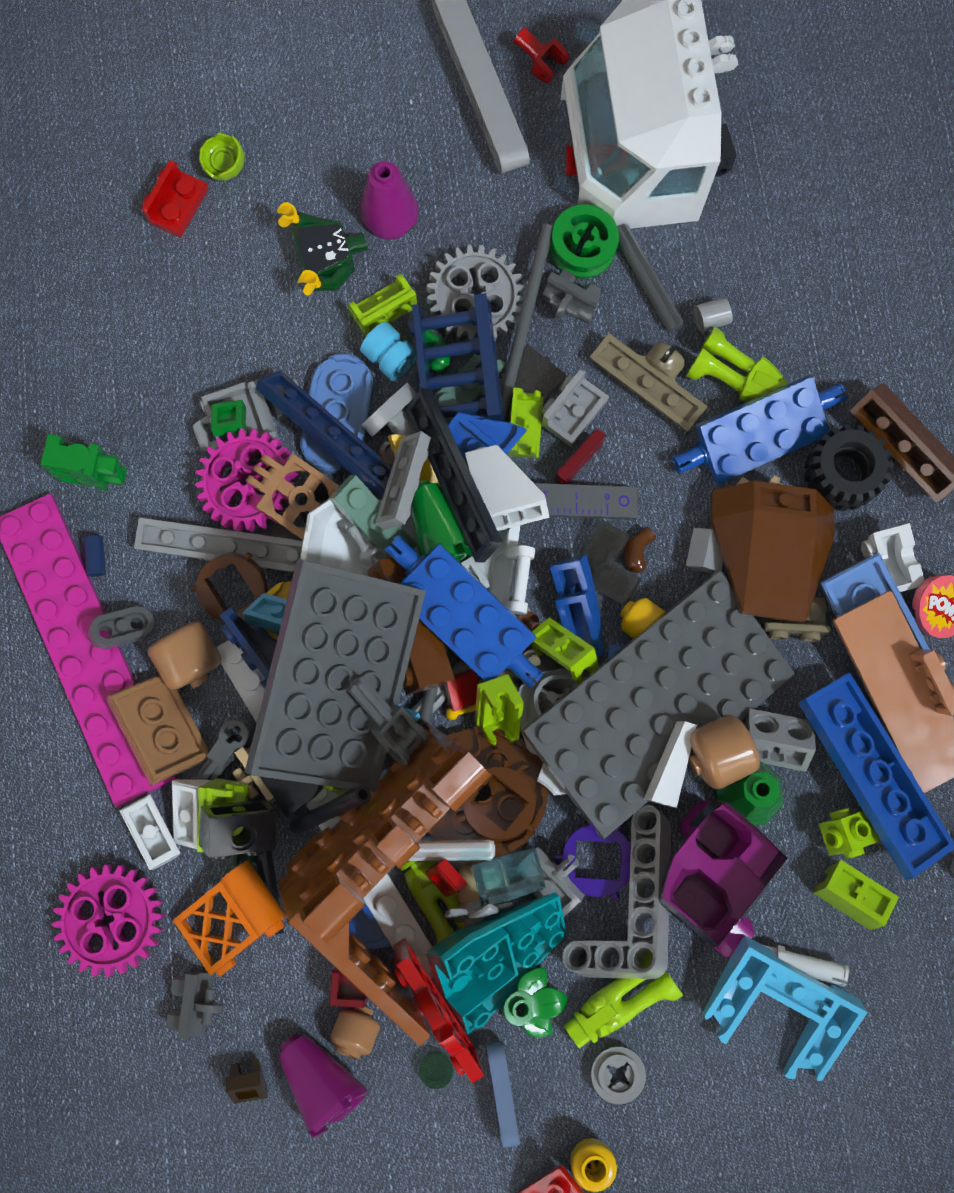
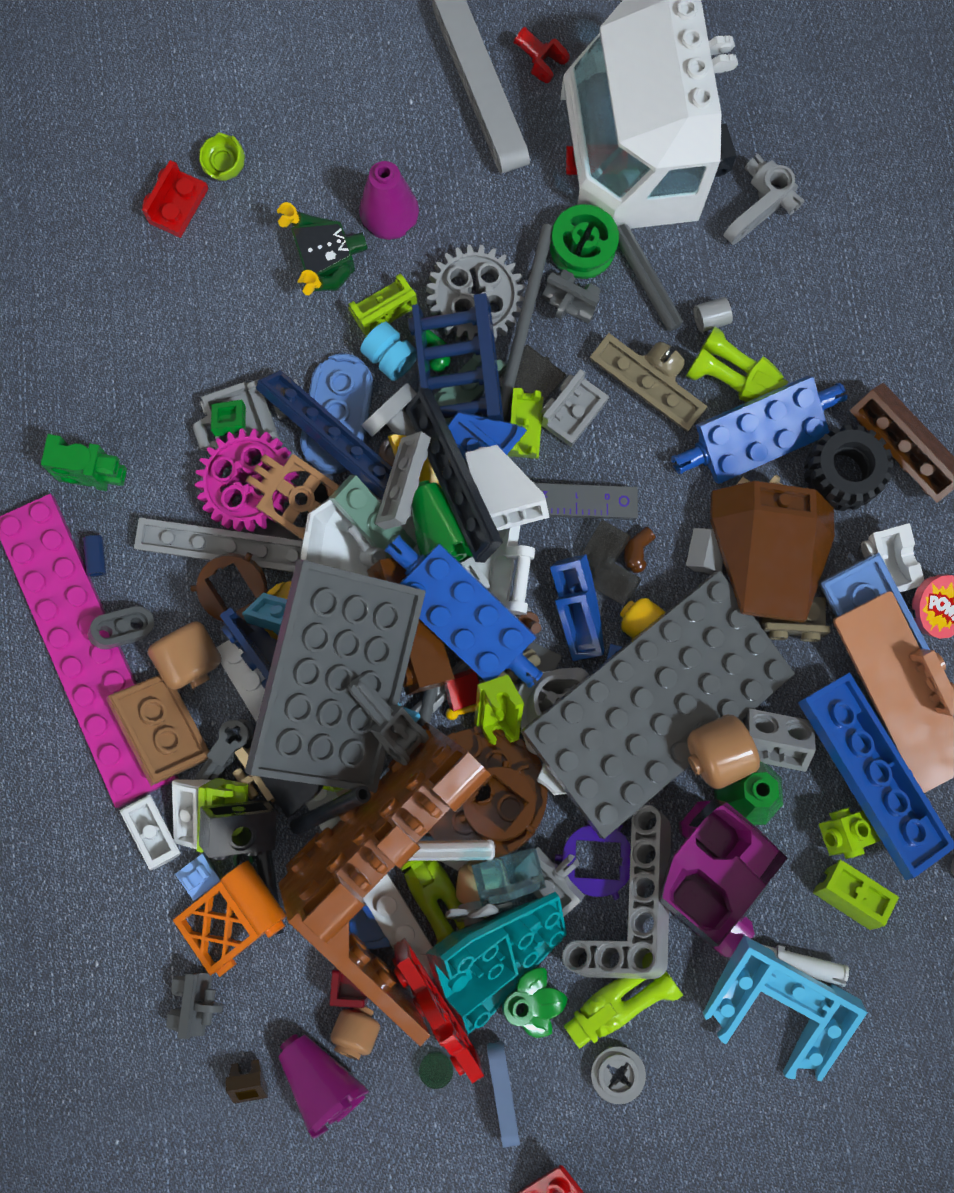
dark pink gear [52,864,165,977] -> none
red tile [425,858,468,897] -> none
lime hinge [531,617,599,683] -> none
dark red tile [554,429,606,484] -> none
yellow head [570,1138,617,1192] -> none
white piece [644,721,697,808] -> none
none -> light blue tile [175,853,222,901]
none -> light grey piece [723,154,805,245]

